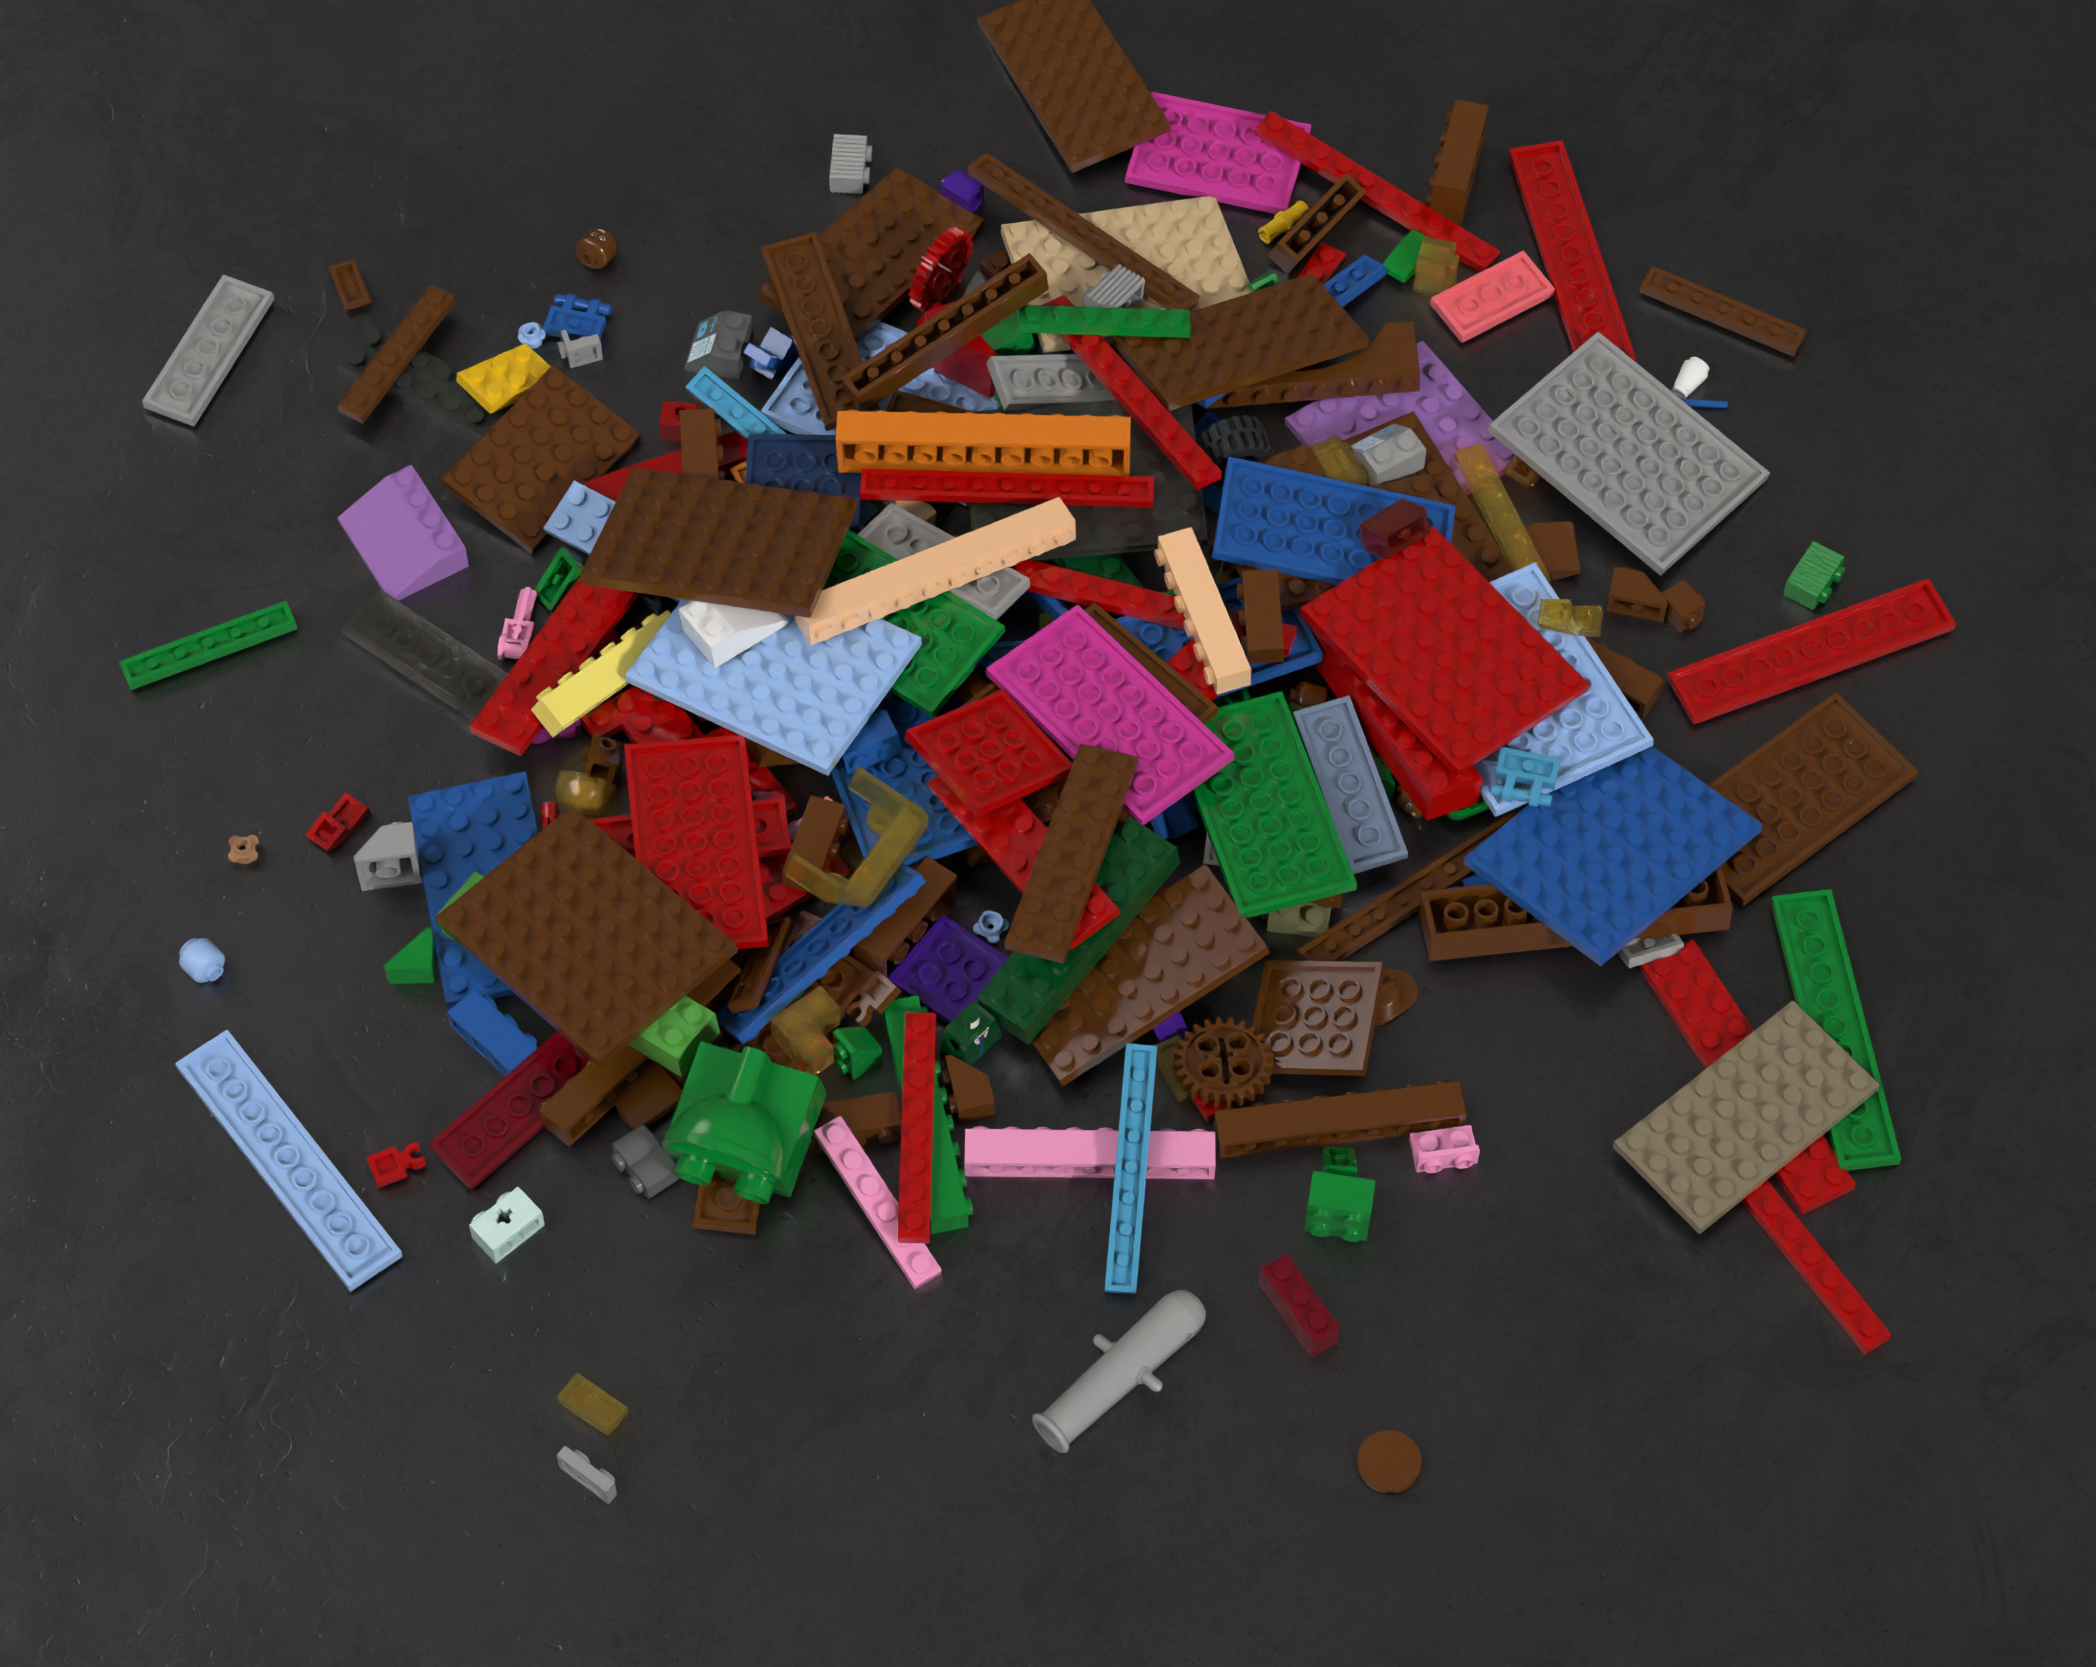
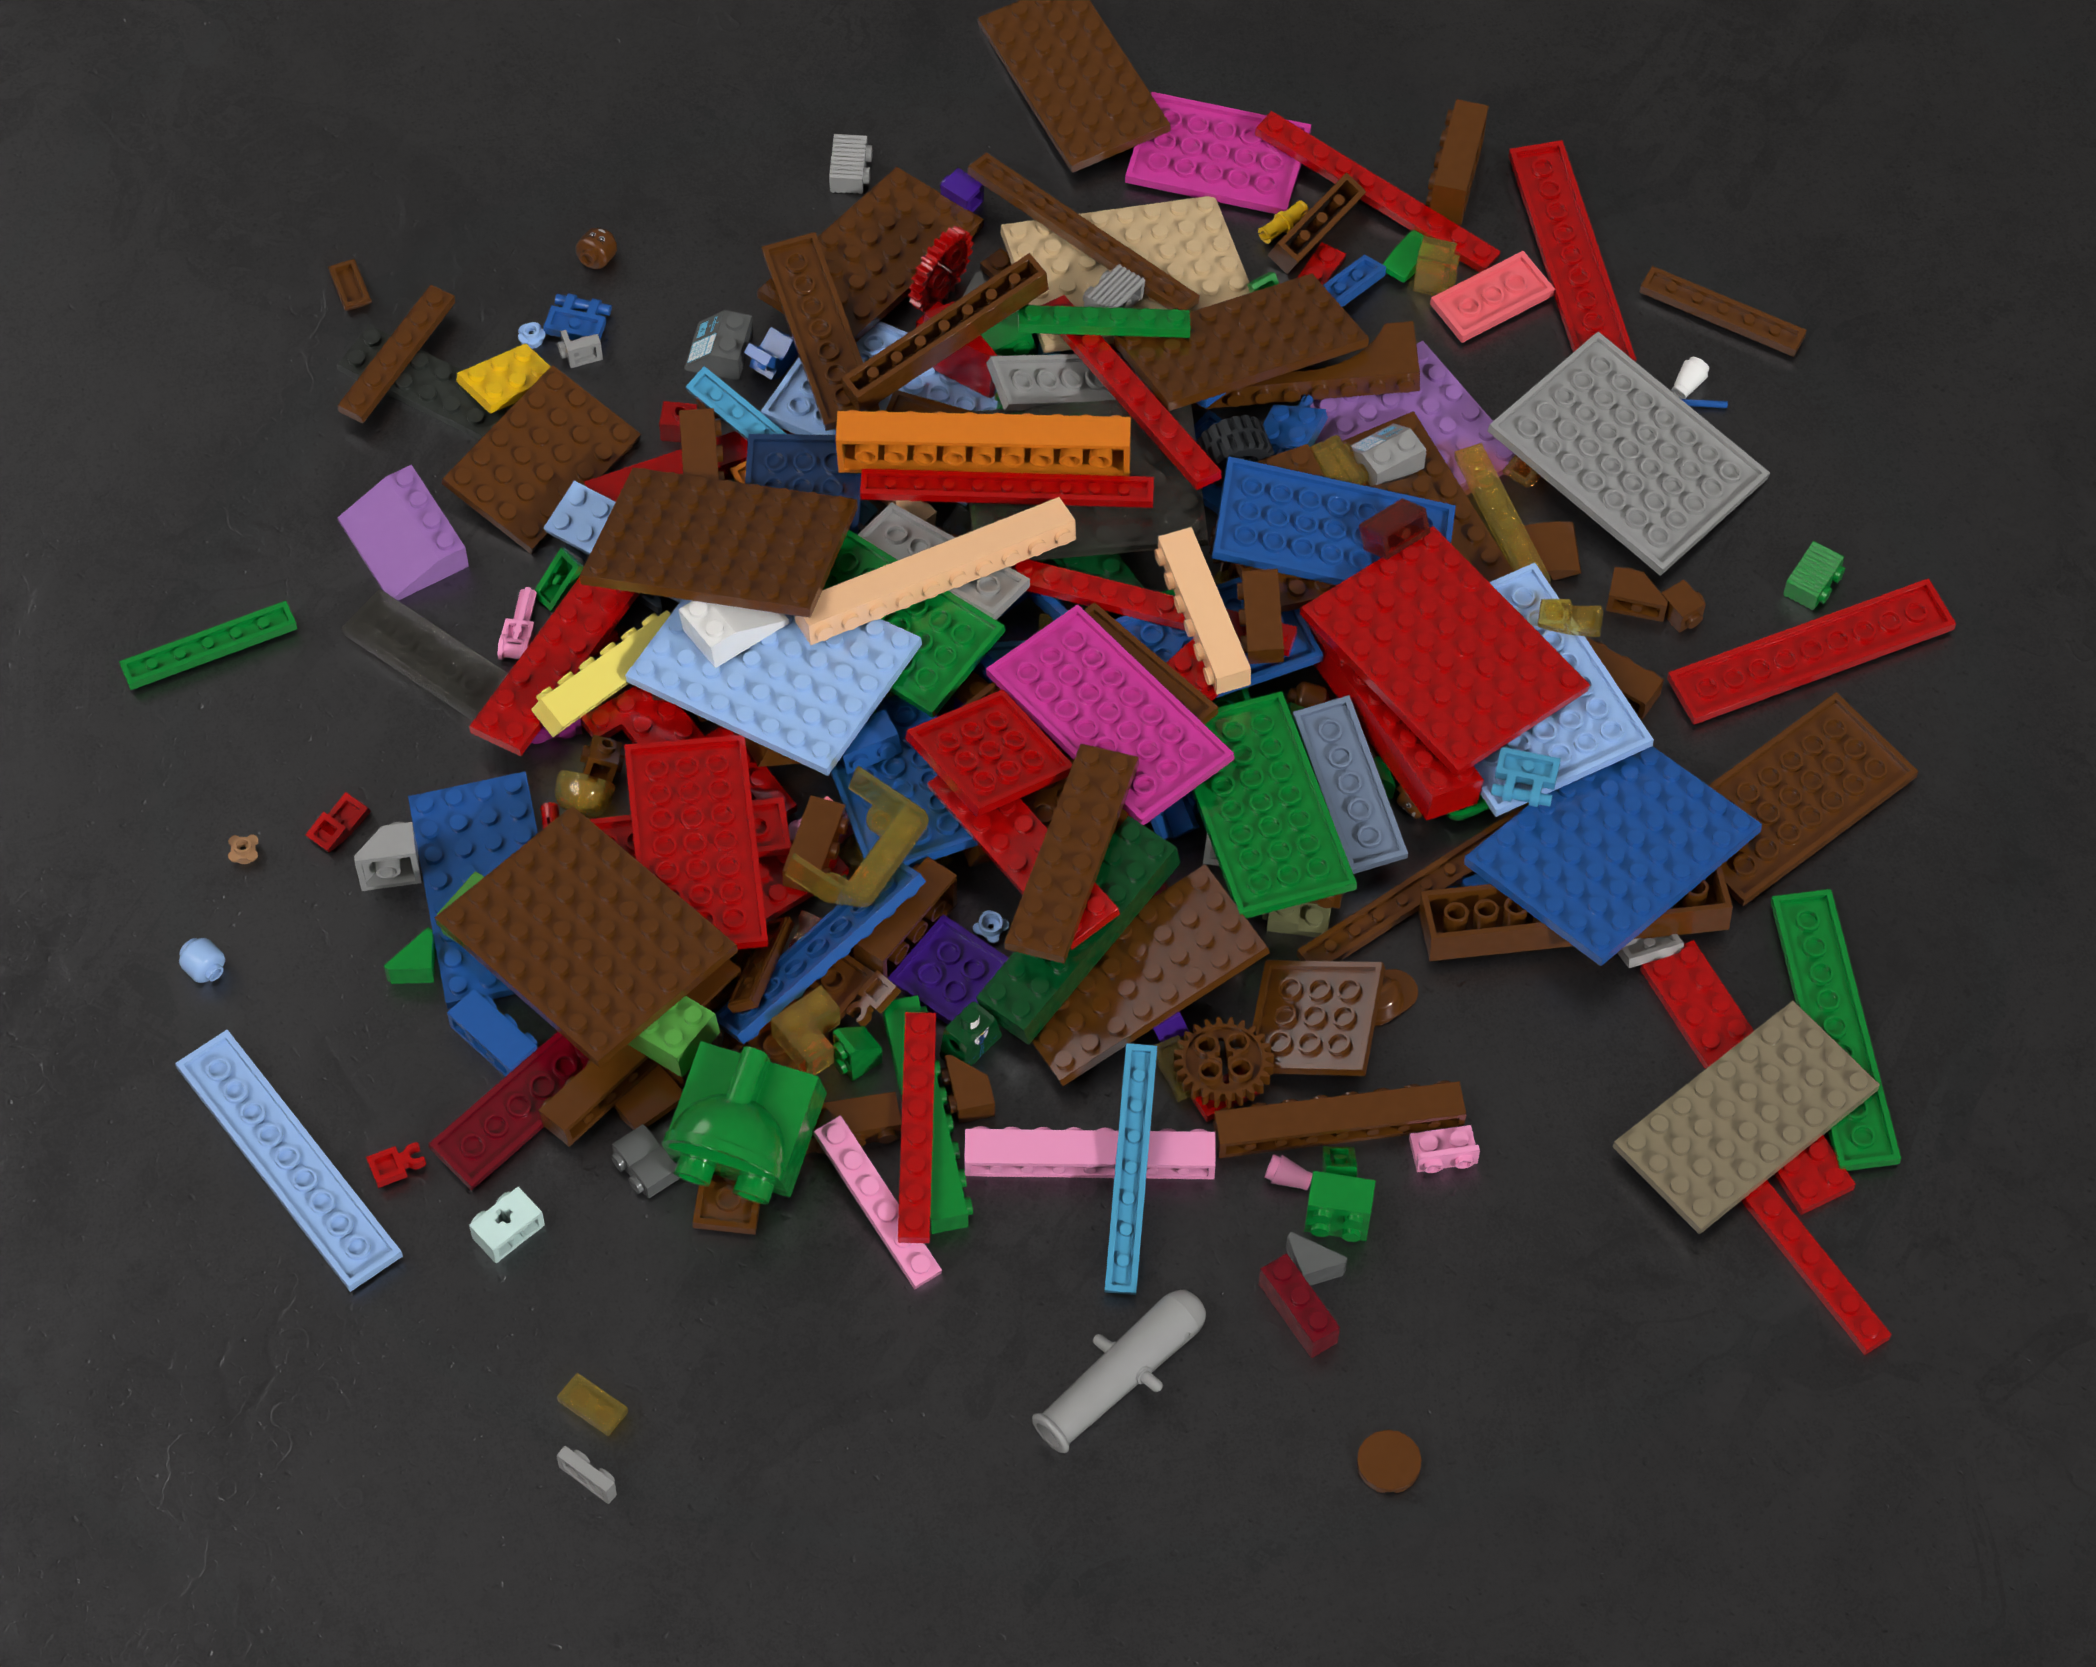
light grey plate [142,275,274,426] -> none
none -> blue plate [1263,394,1328,455]
none -> bright pink cone [1264,1154,1313,1191]
none -> dark grey slope [1286,1231,1348,1286]

